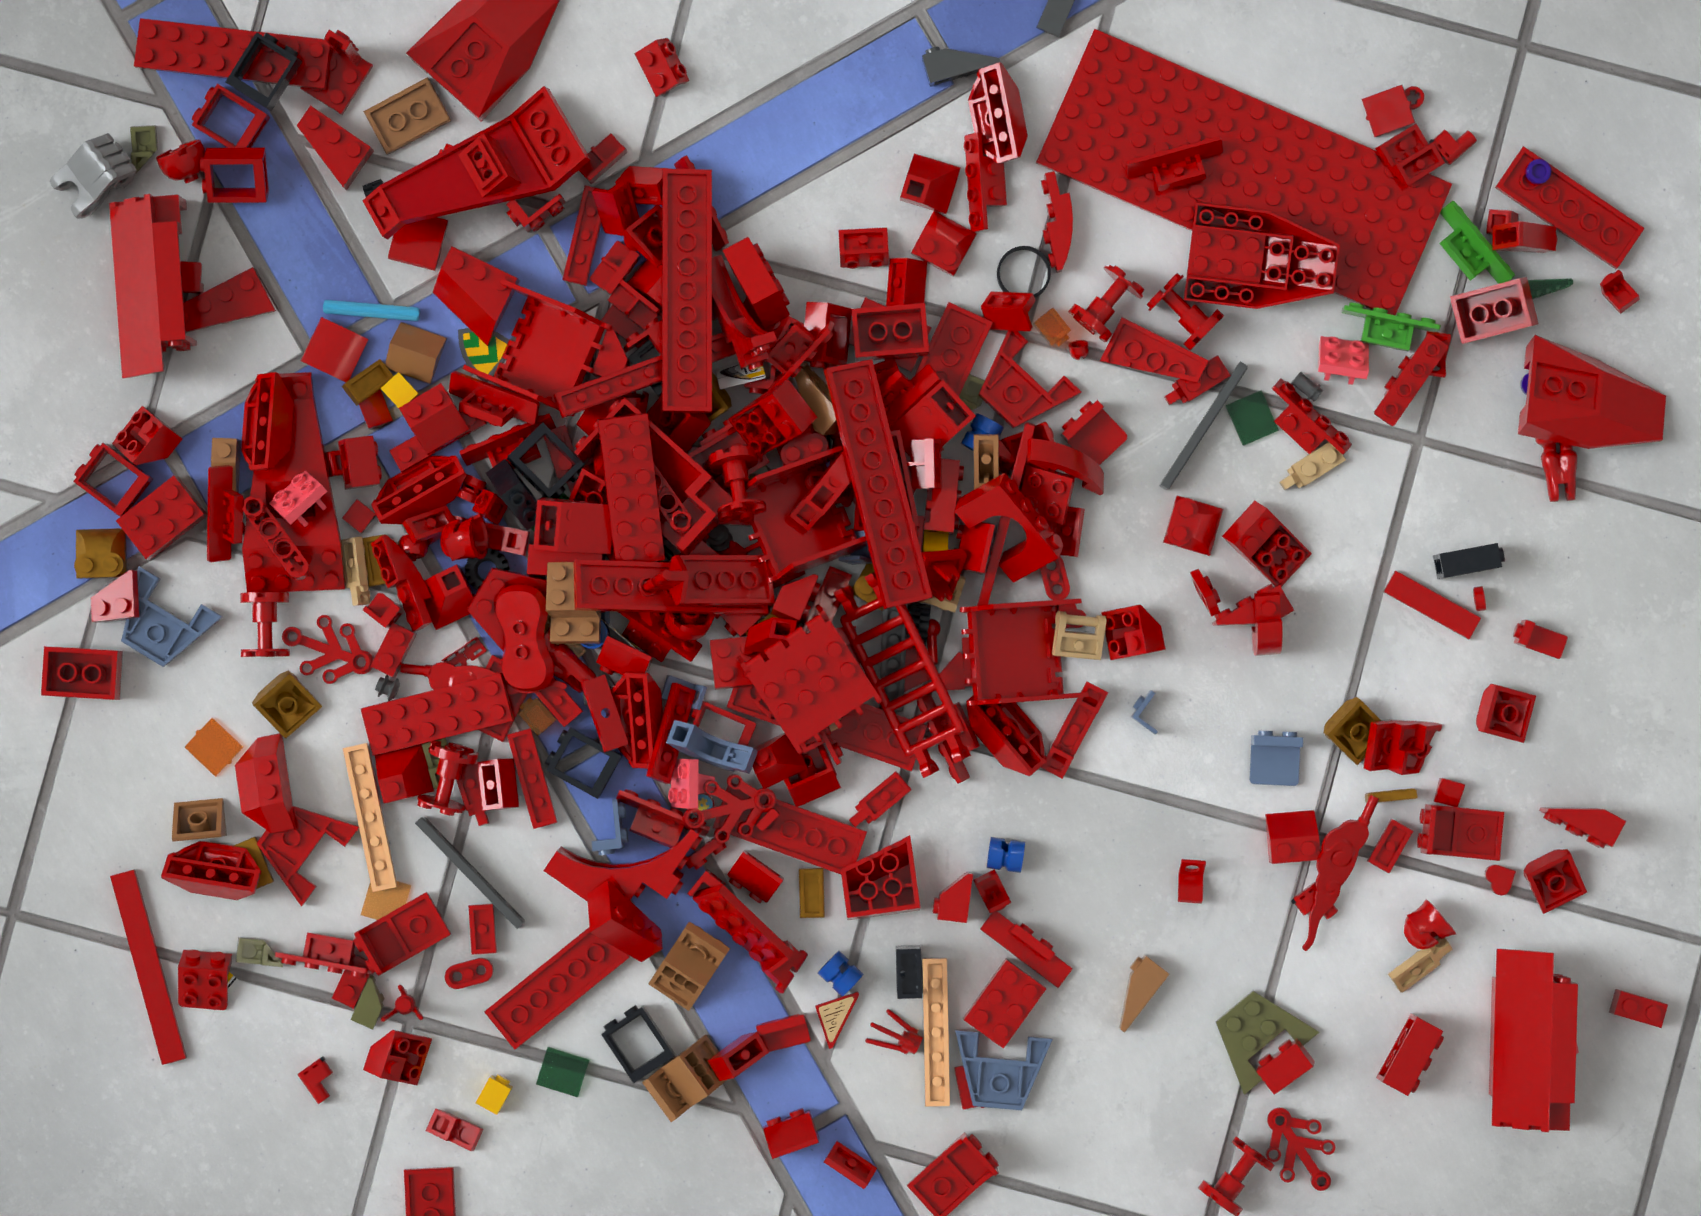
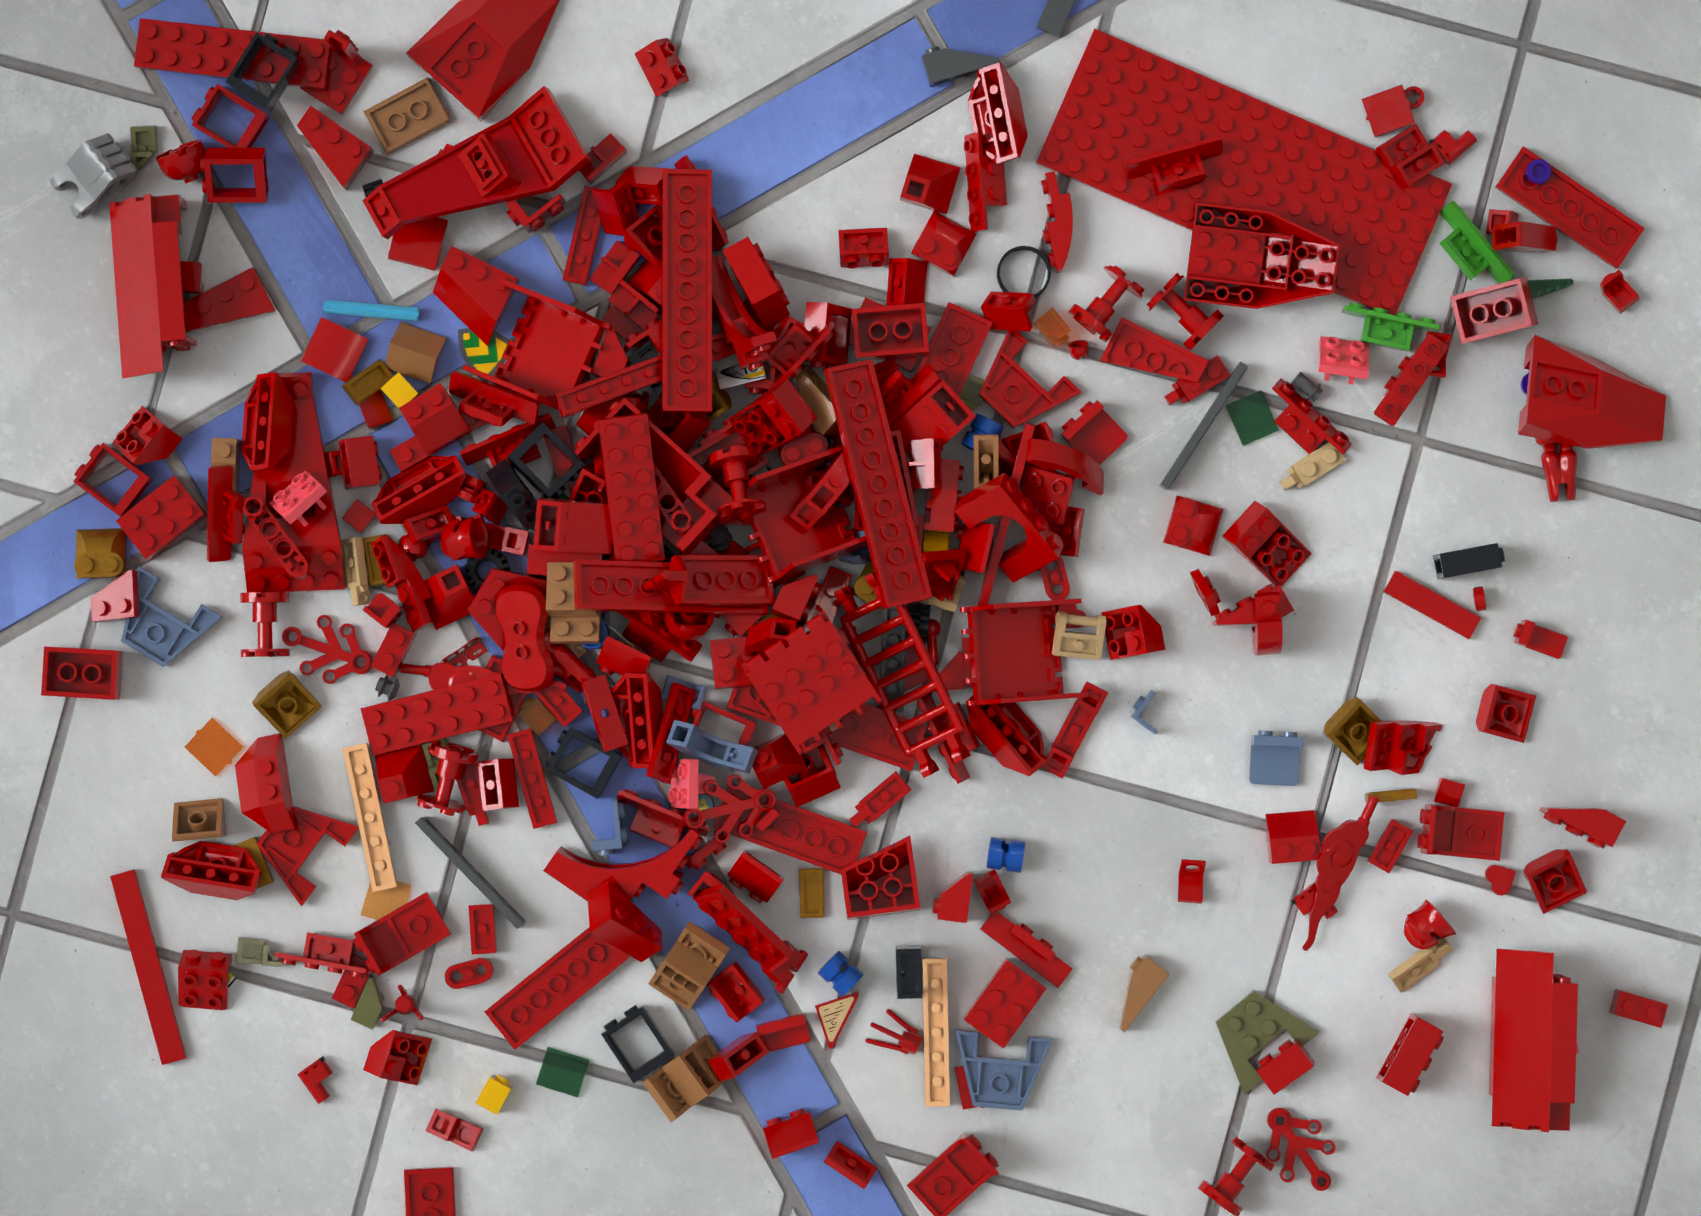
none -> red bracket [707,961,766,1023]

